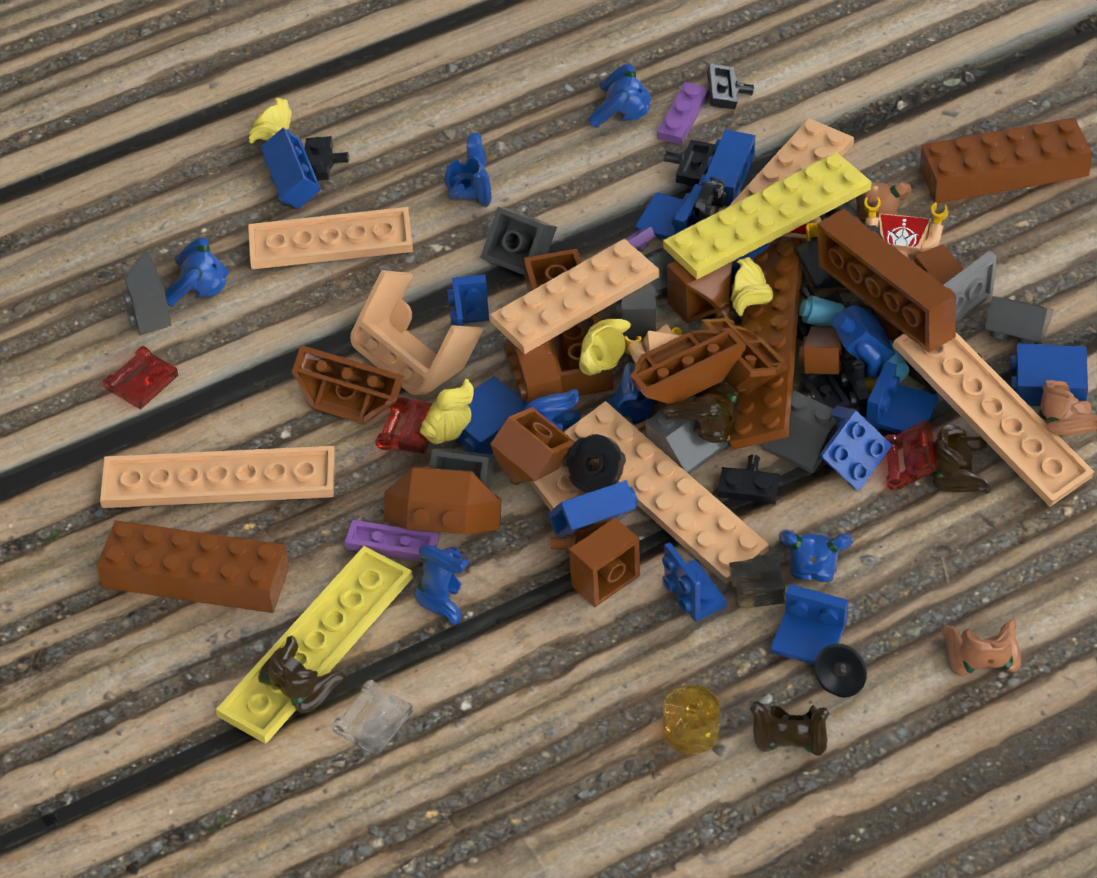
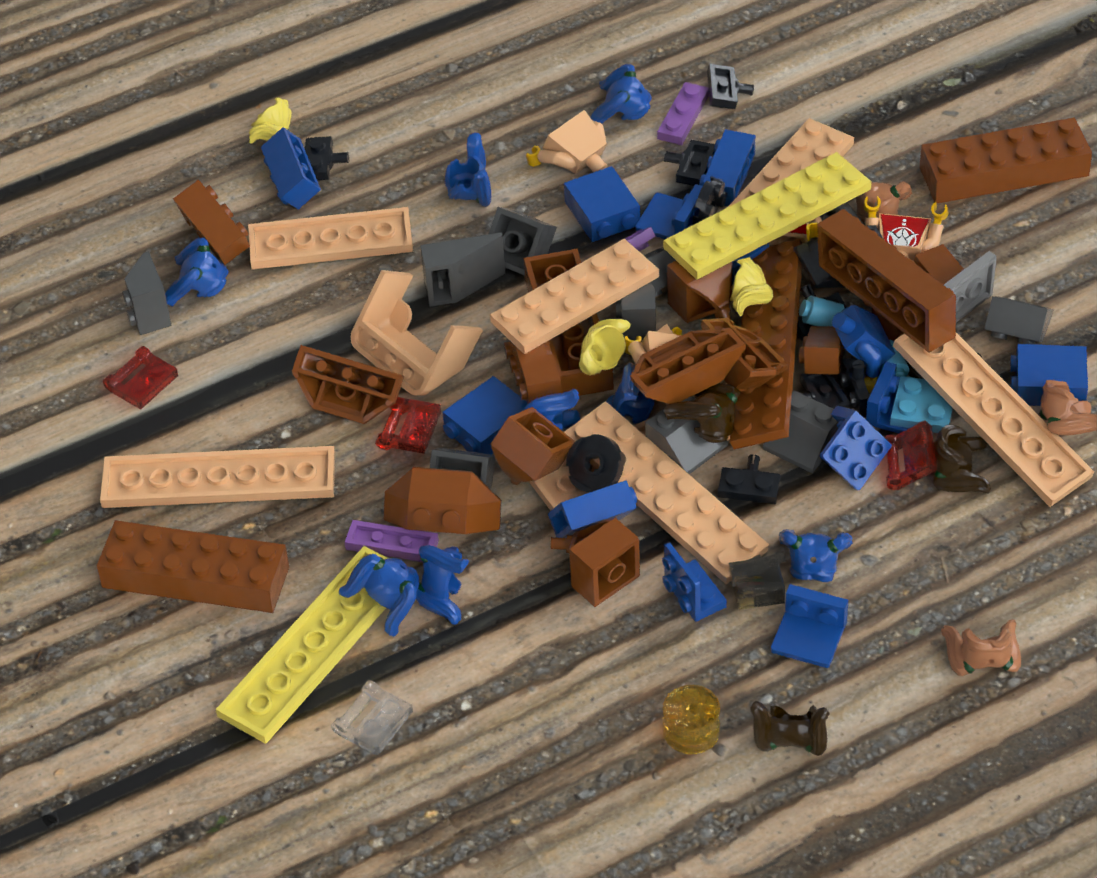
dark brown hair [258,635,346,713] -> none
light yellow hair [419,379,474,444] -> none
blue bracket [448,274,489,326] -> none
black piece [815,644,867,698] -> none
none -> dark orange wedge [173,180,250,265]
none -> blue hair [339,554,419,637]
none -> dark grey slope [420,232,505,307]
none -> light nougat torso [526,110,608,173]
none -> blue brick [564,166,640,242]
none -> medium azure plate [890,376,953,433]

